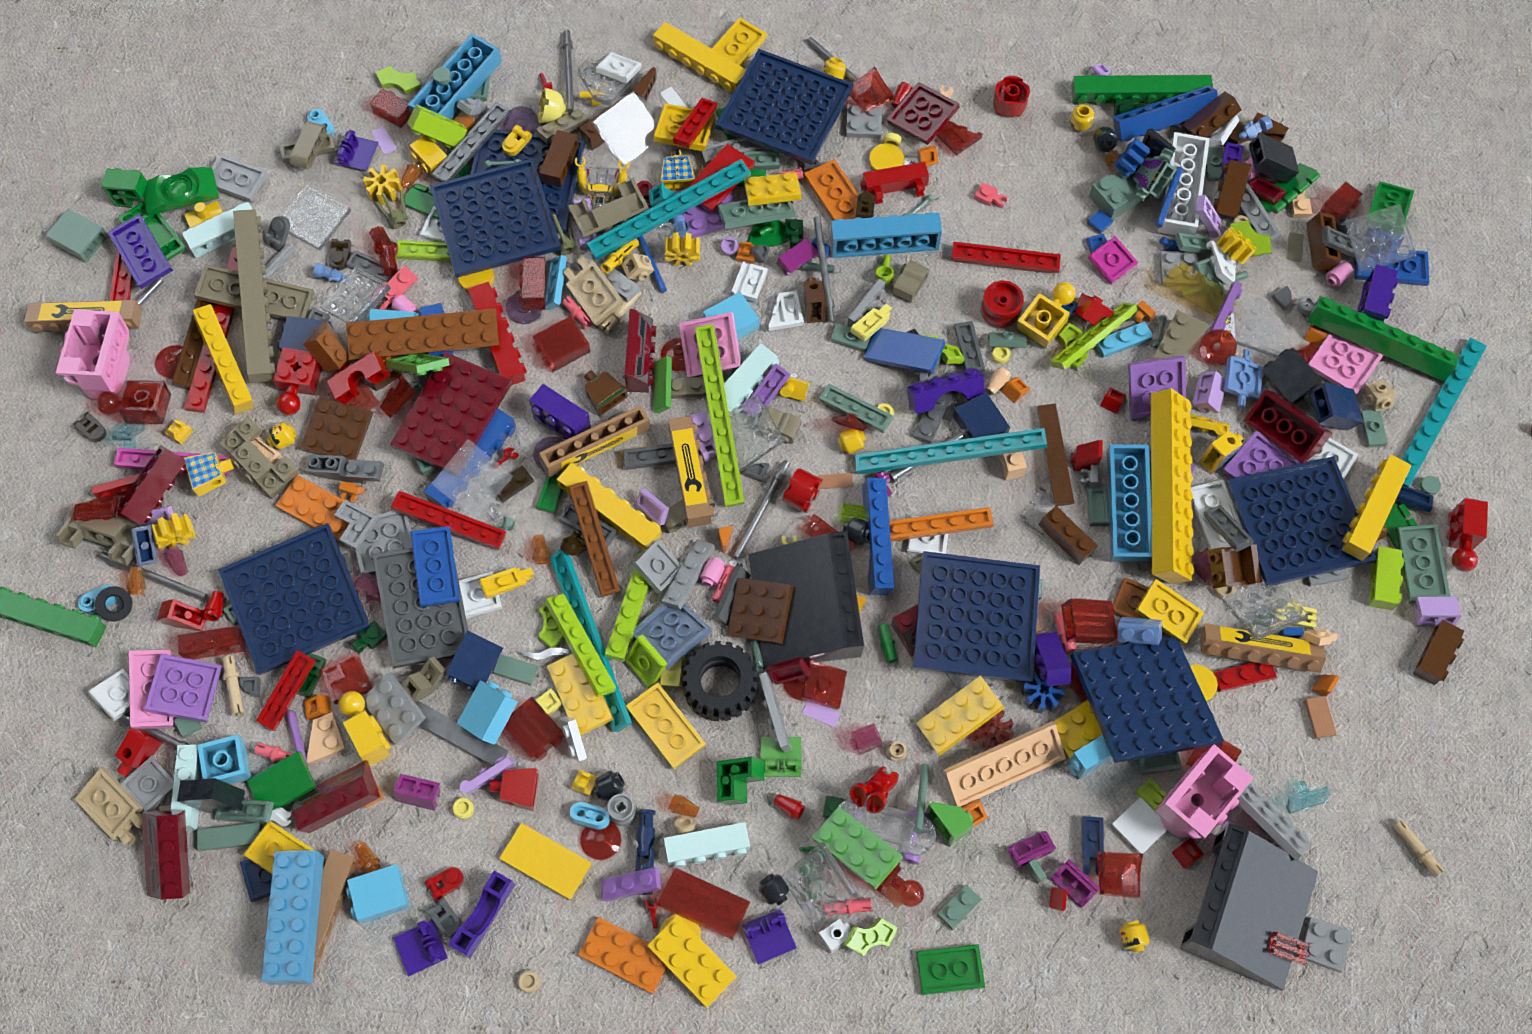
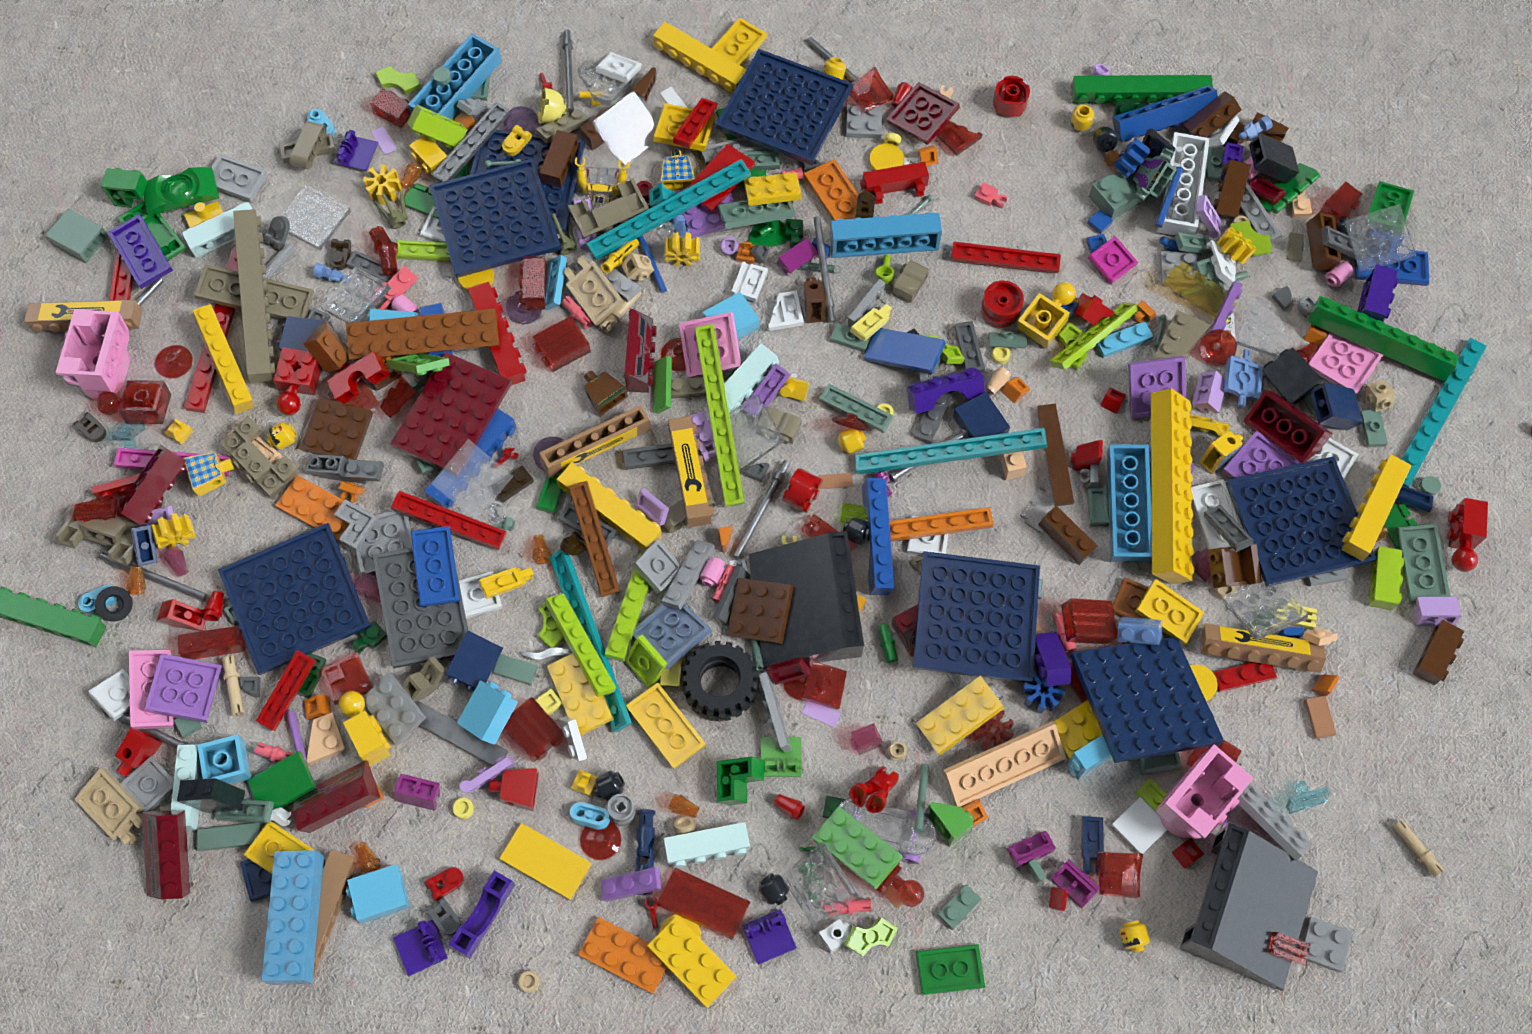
reddish brown tile [171,299,216,390] -> none
dark purple brick [529,384,591,440] -> none

